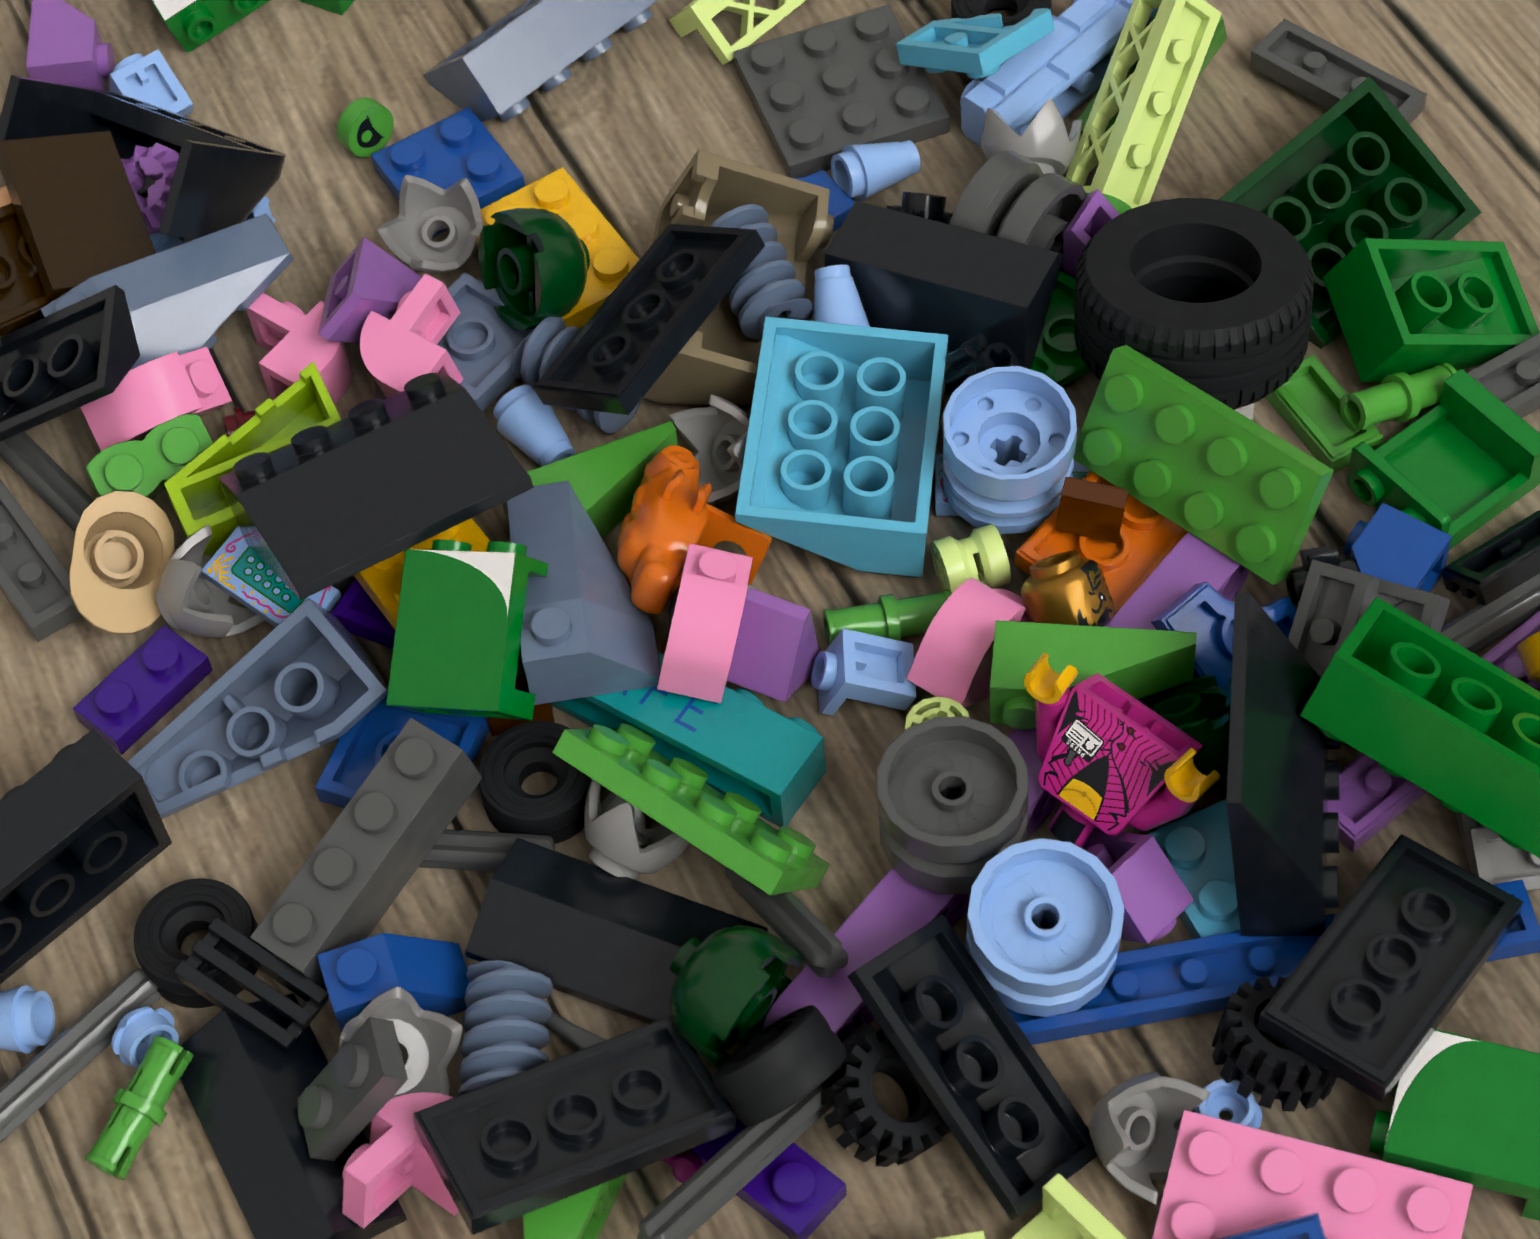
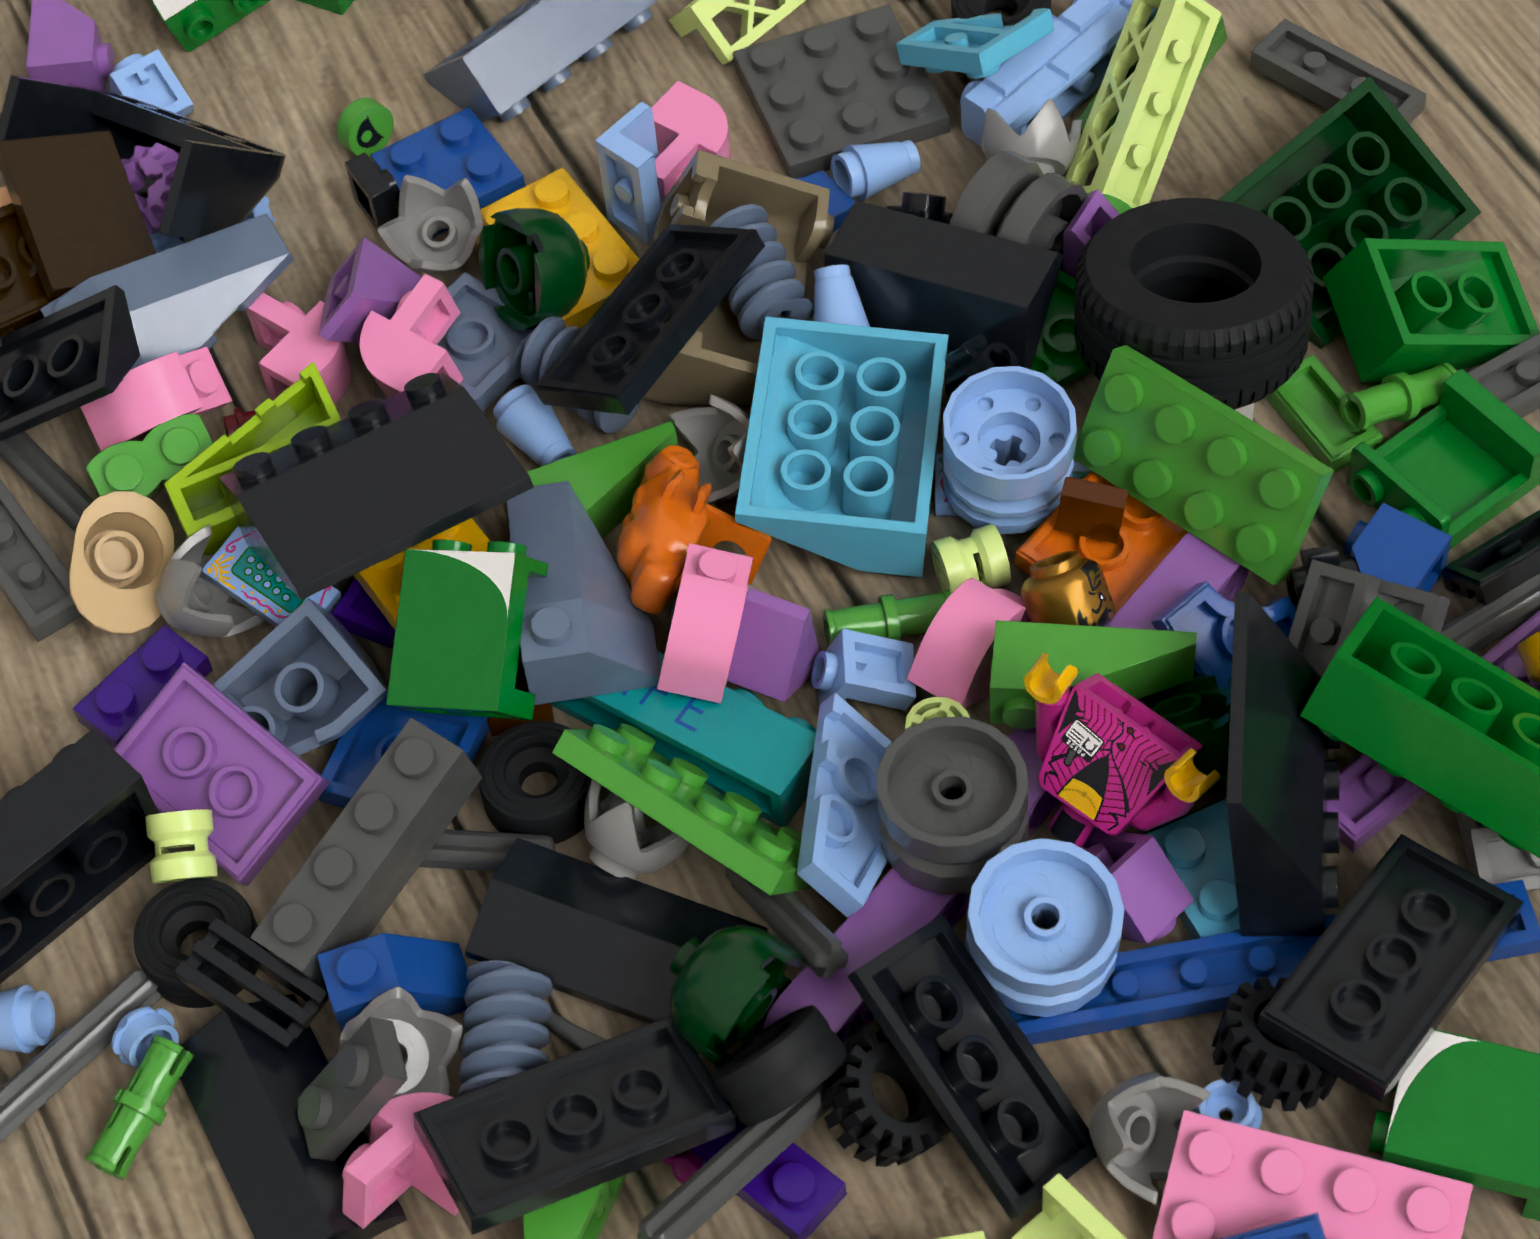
none -> medium lavender tile [114,663,330,886]
none -> yellowish green wheel [145,809,218,884]
none -> black plate [345,153,400,231]
none -> light blue panel [595,102,661,246]
none -> bright pink brick [652,81,731,206]
none -> light blue wing [797,692,892,918]

